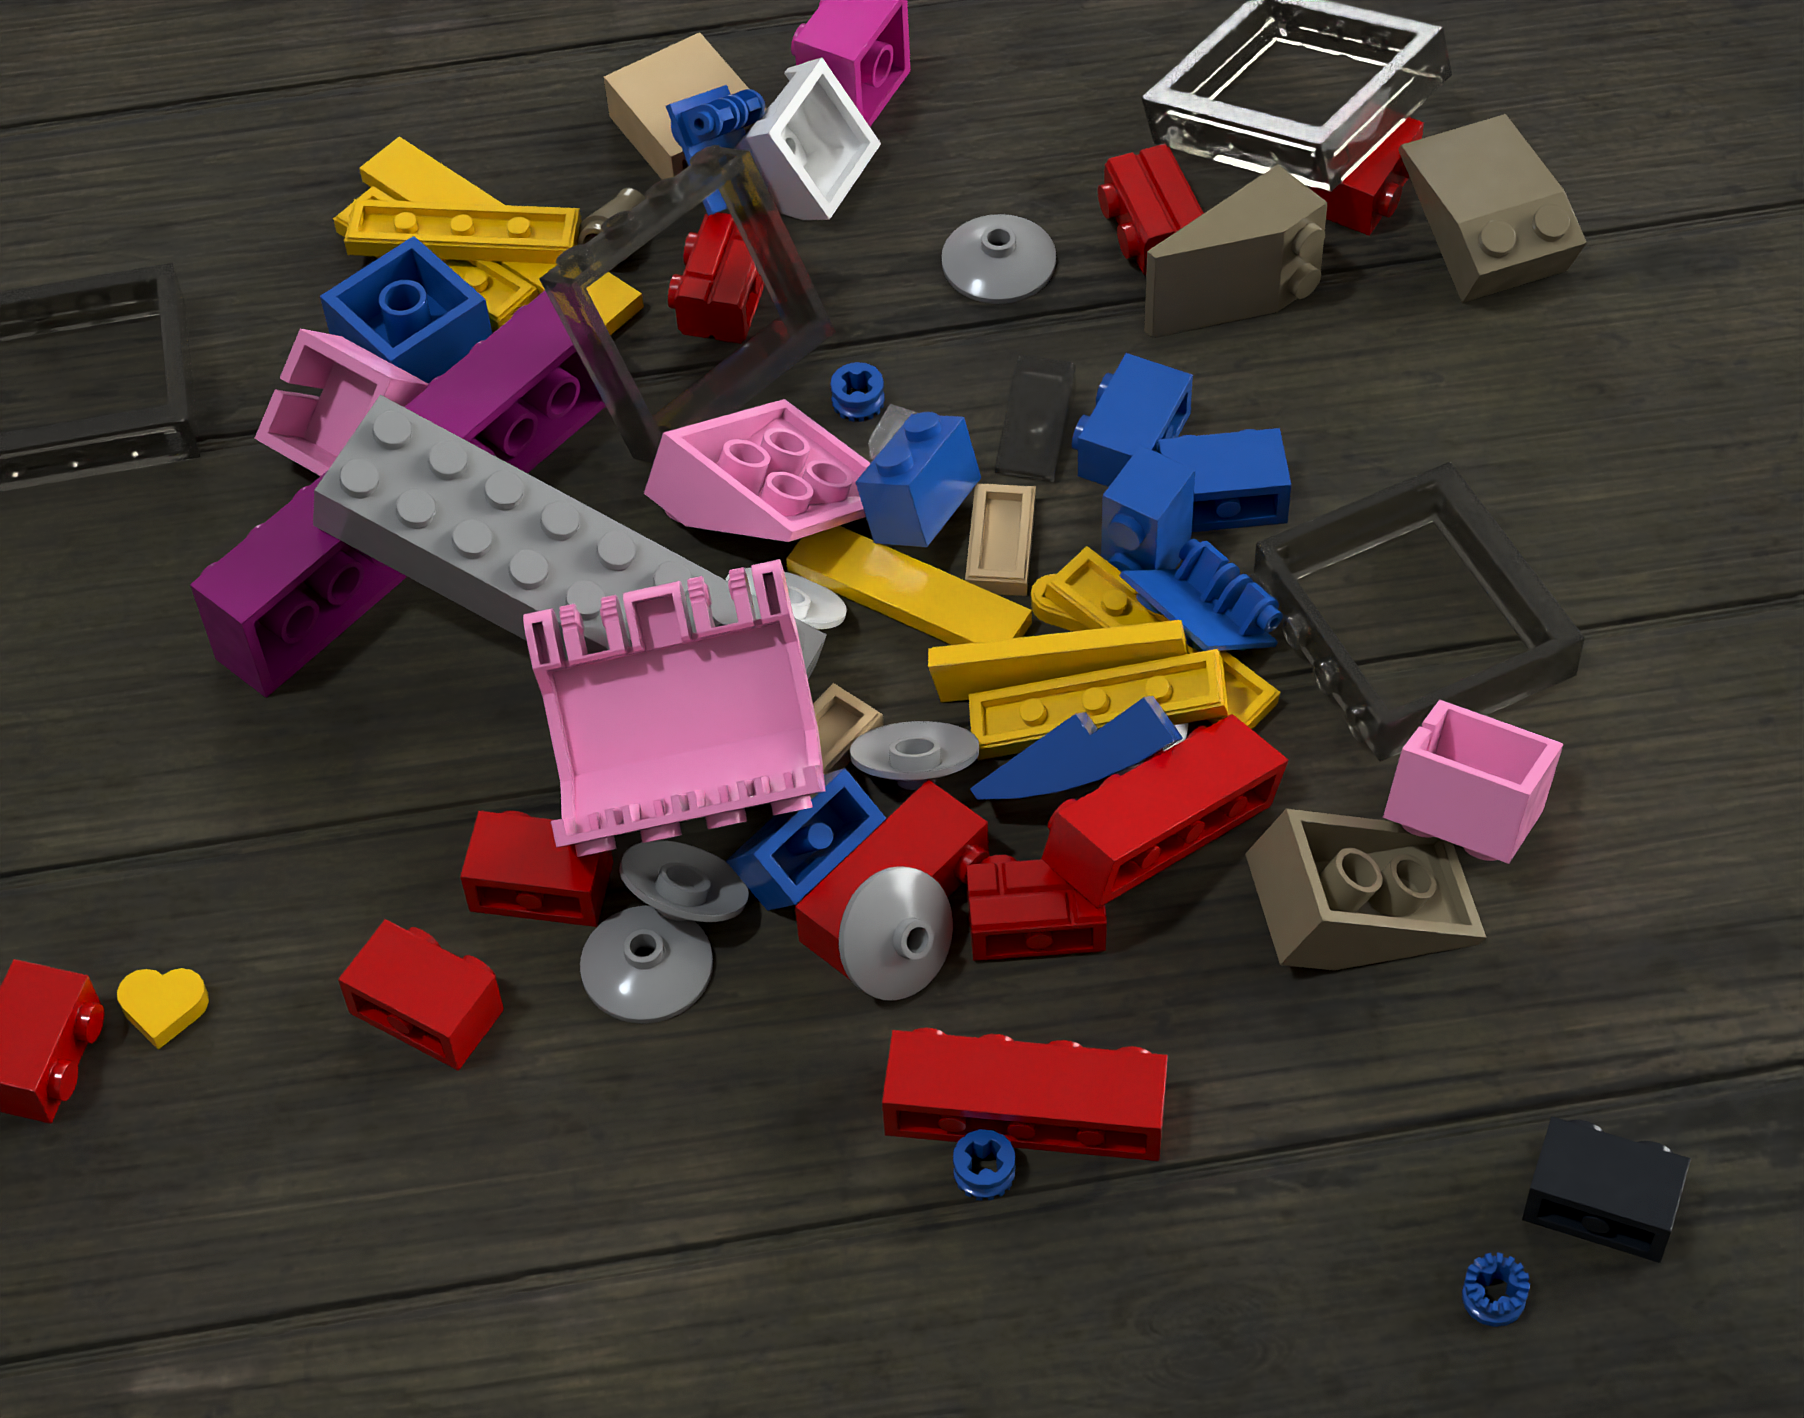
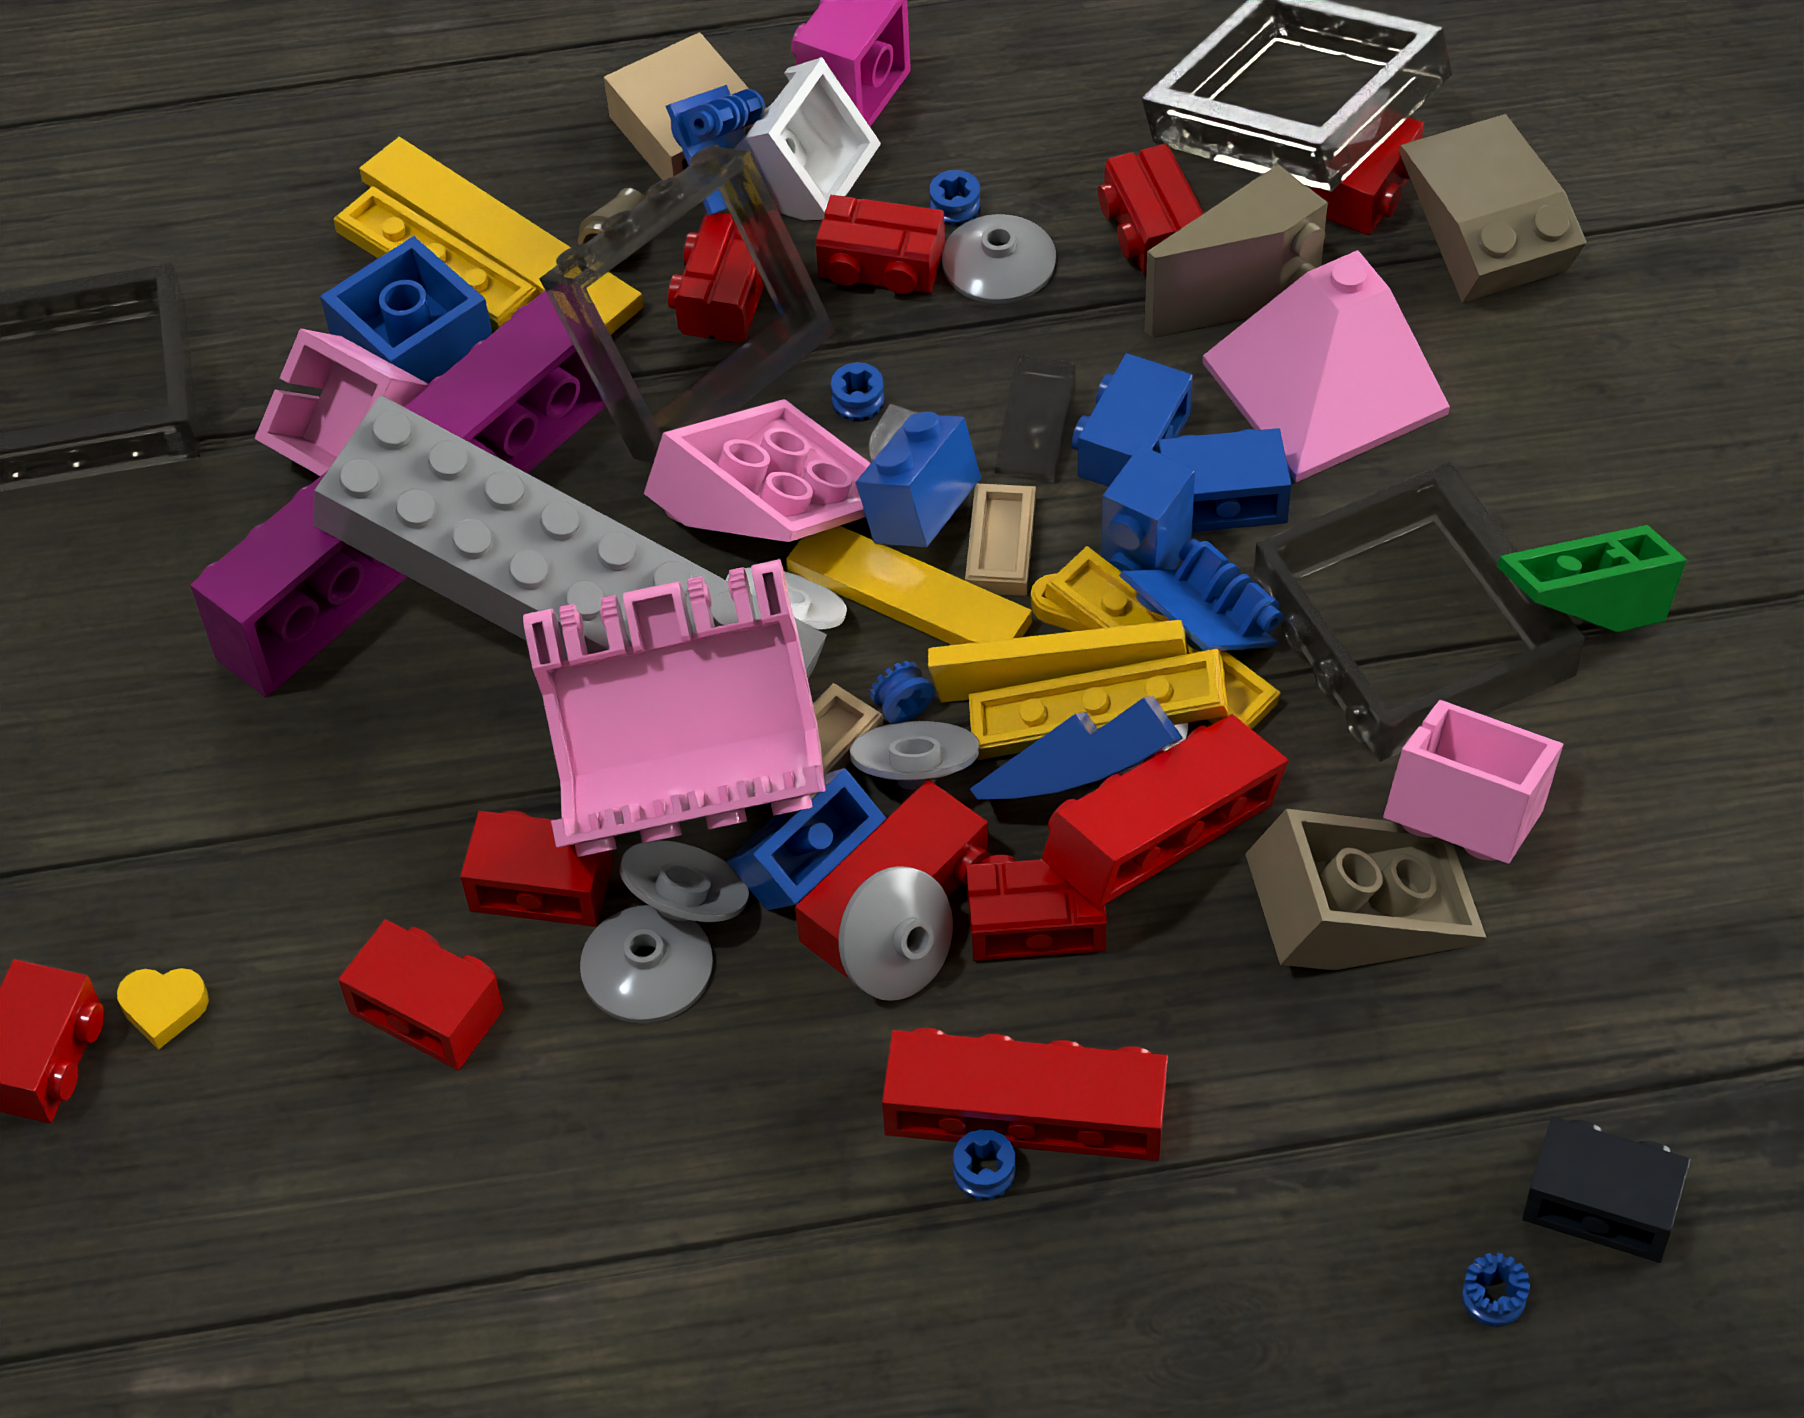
yellow tile [344,199,582,265] -> none
none -> red brick [816,194,945,294]
none -> blue bush [870,661,935,723]
none -> blue bush [929,170,980,227]
none -> bright pink slope [1203,250,1450,483]
none -> green slope [1497,525,1687,632]

